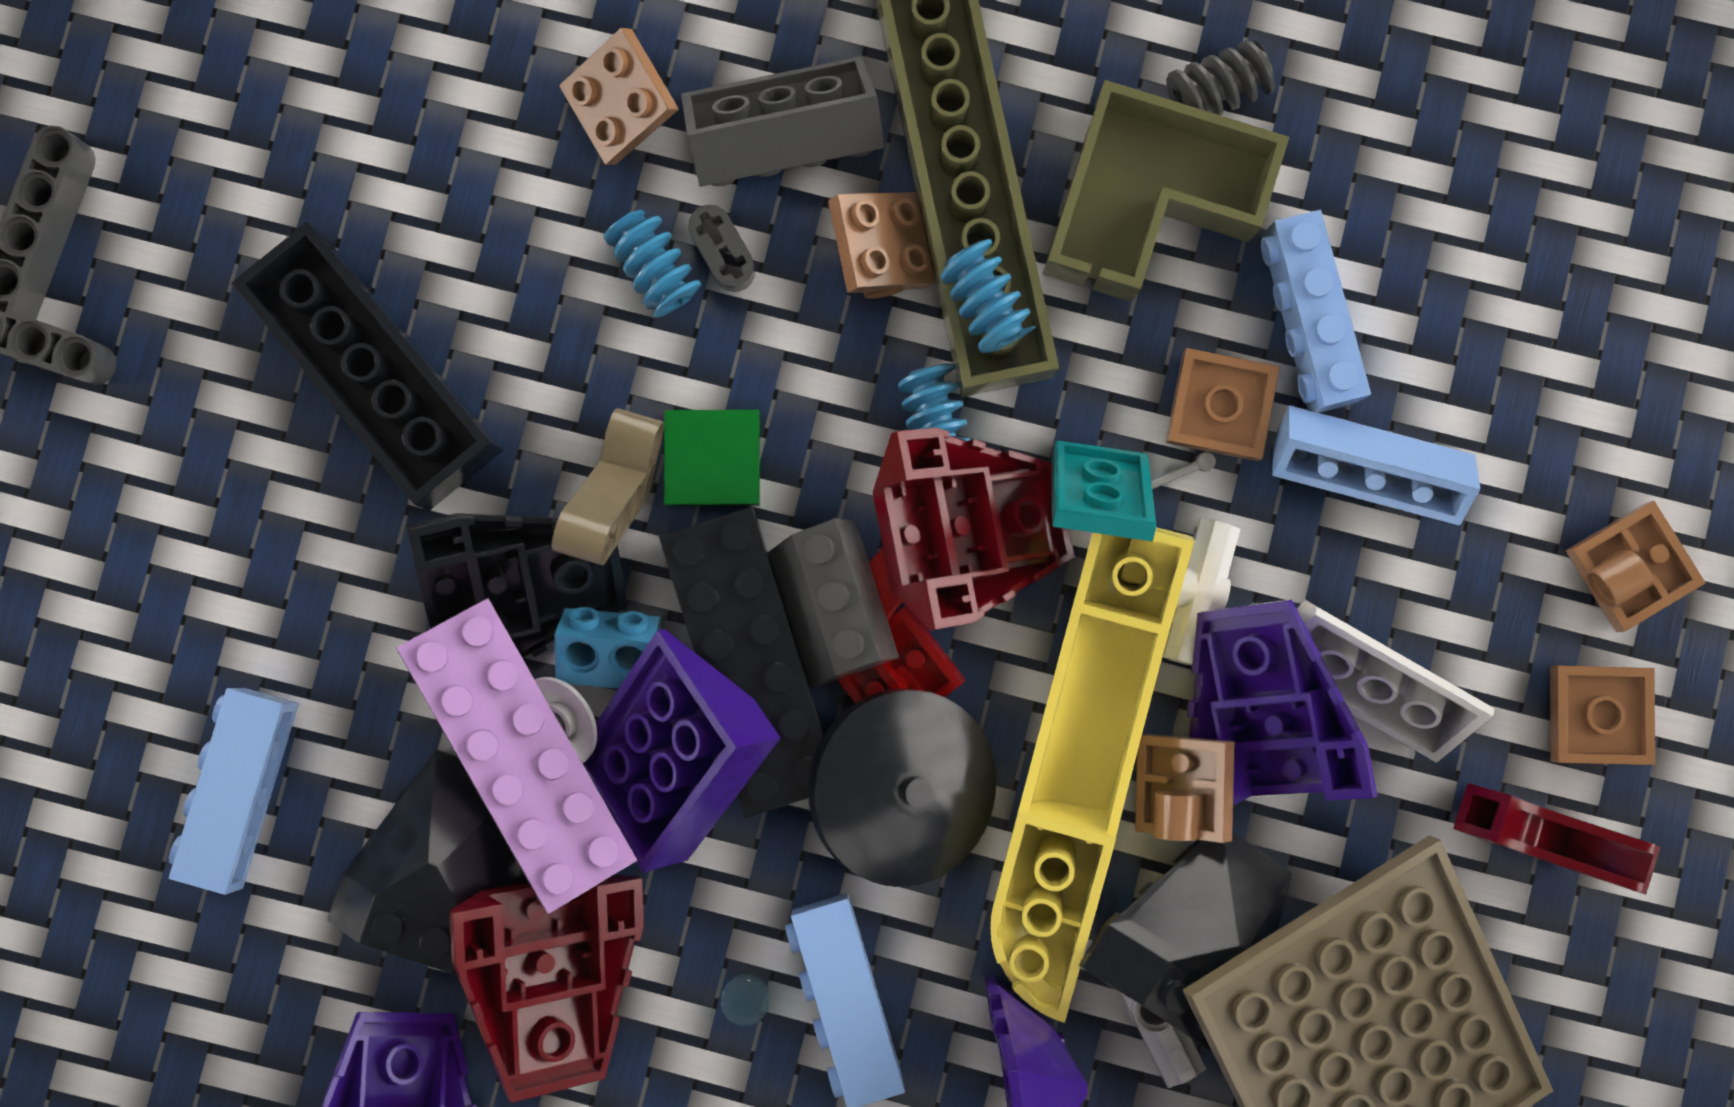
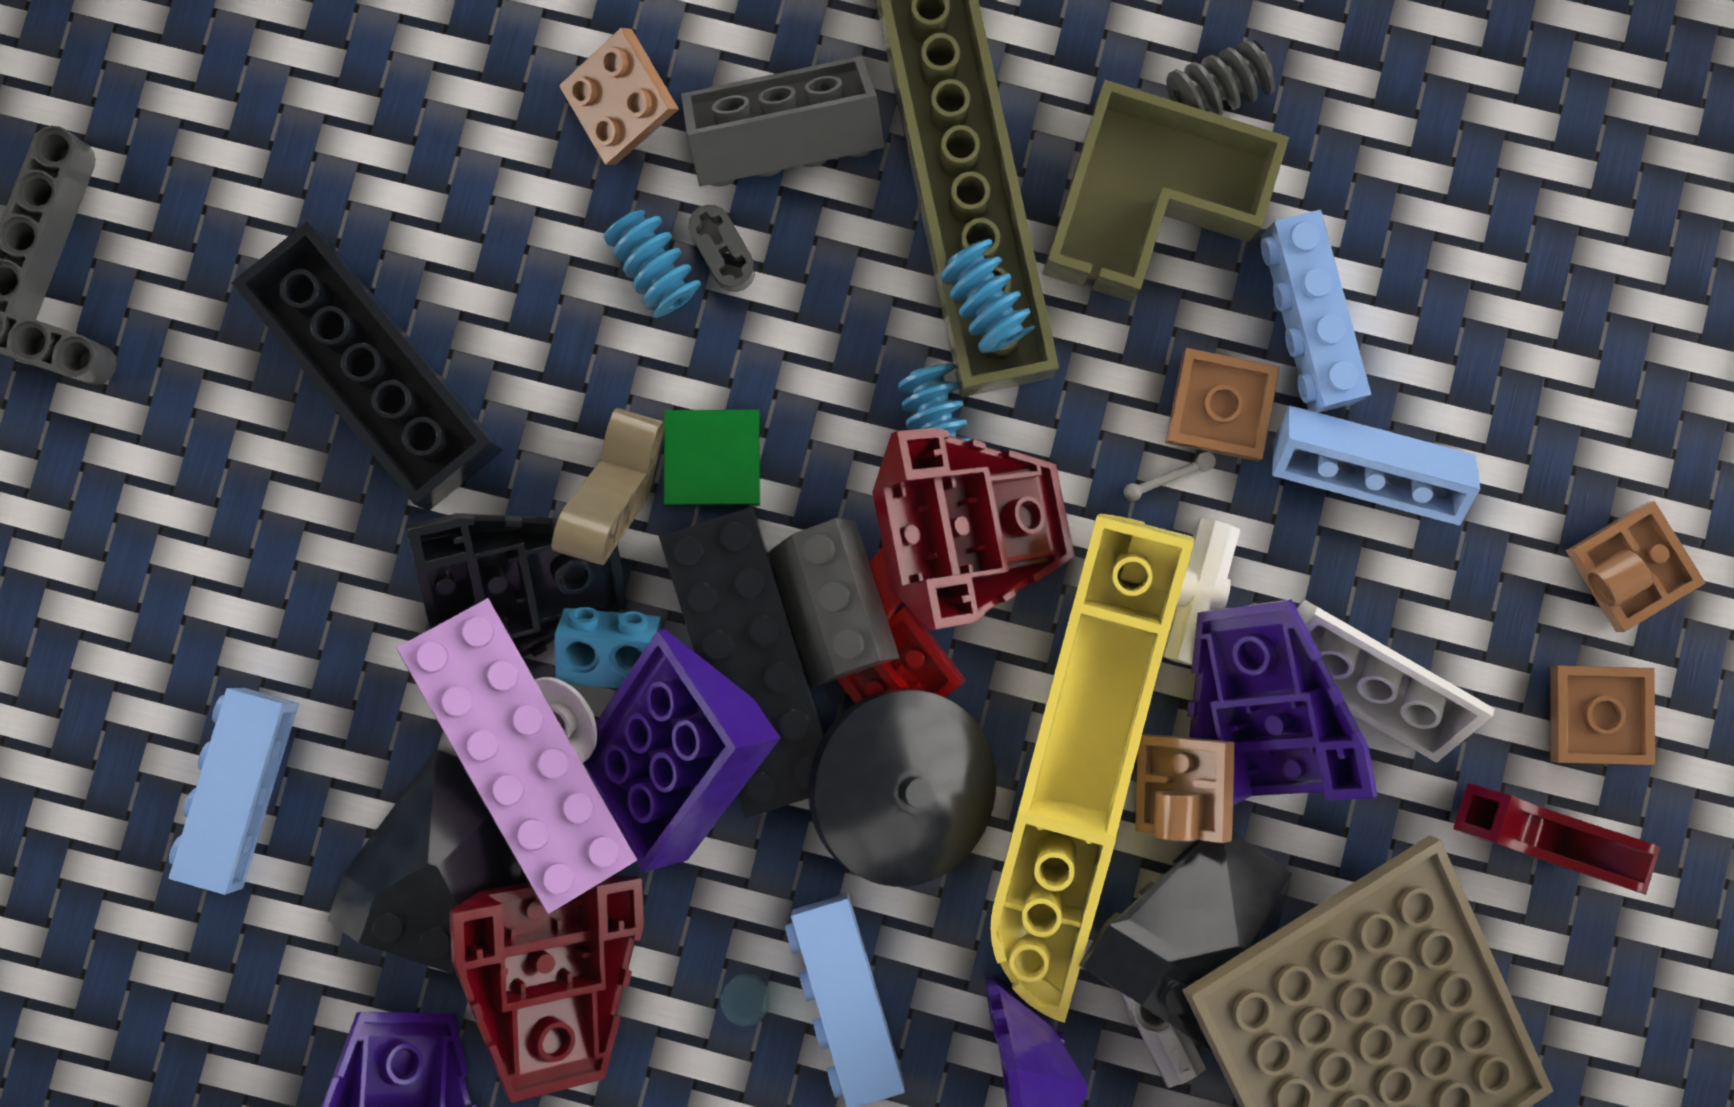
medium nougat plate [828,192,936,299] -> none
teal tile [1052,440,1157,542] -> none

